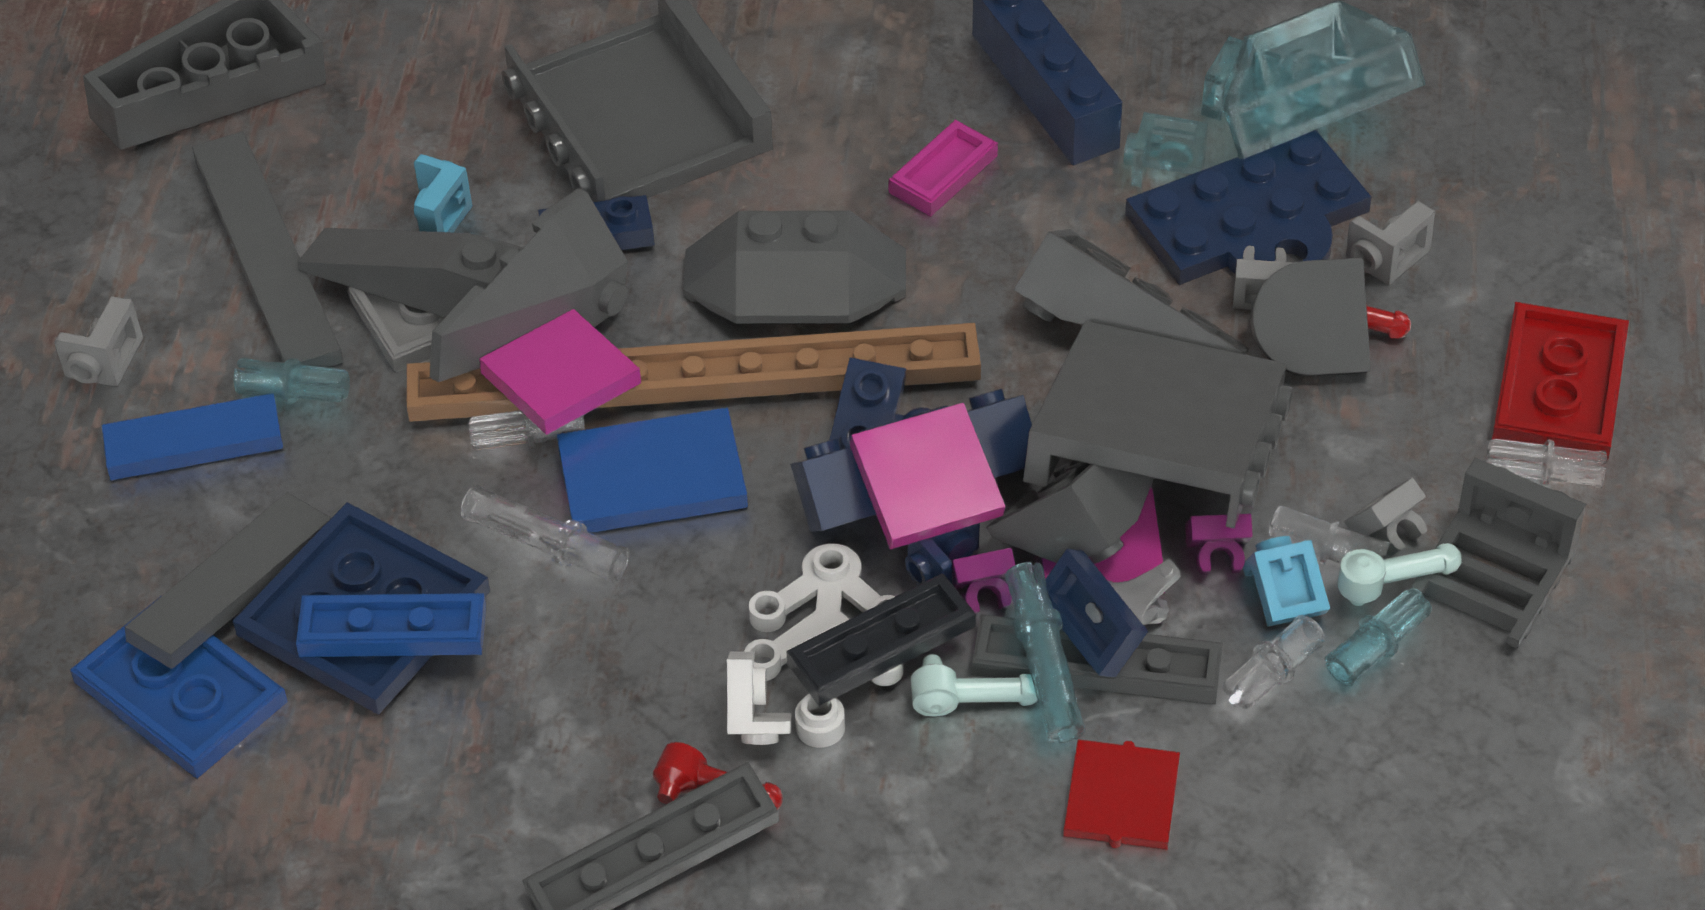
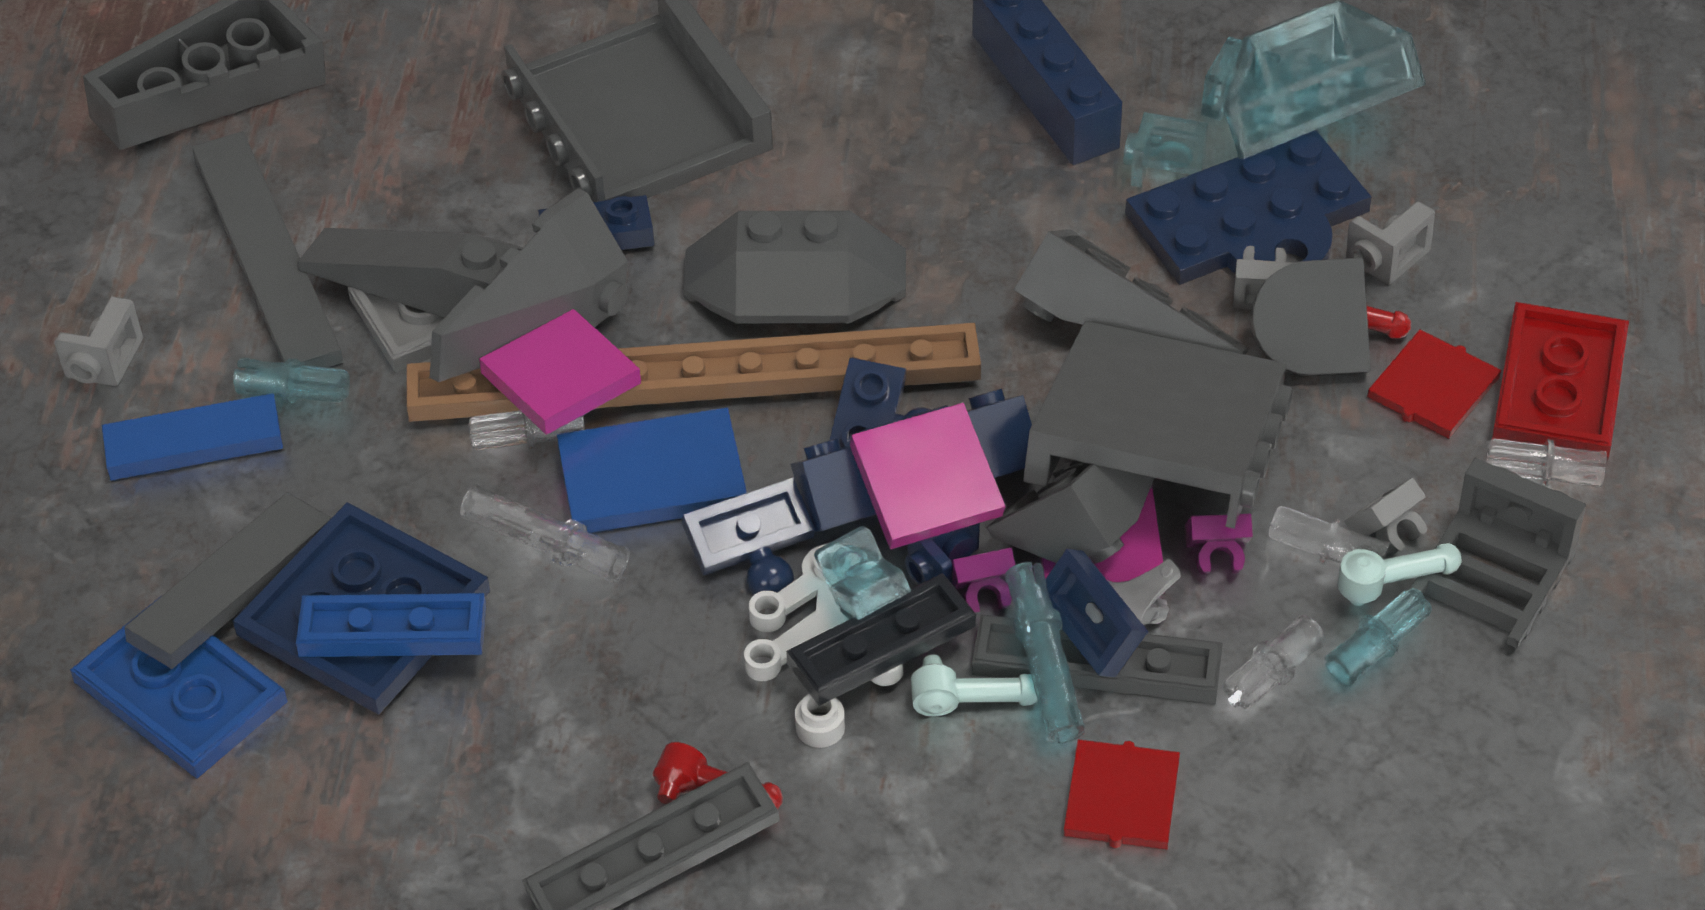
medium azure bracket [414,154,473,233] -> none
white bracket [727,651,792,745] -> none
dark pink tile [888,119,998,217] -> none
medium azure bracket [1243,536,1330,627] -> none
none -> plate [682,477,816,596]
none -> clear light blue bracket [814,526,911,620]
none -> red piece [1367,329,1501,439]

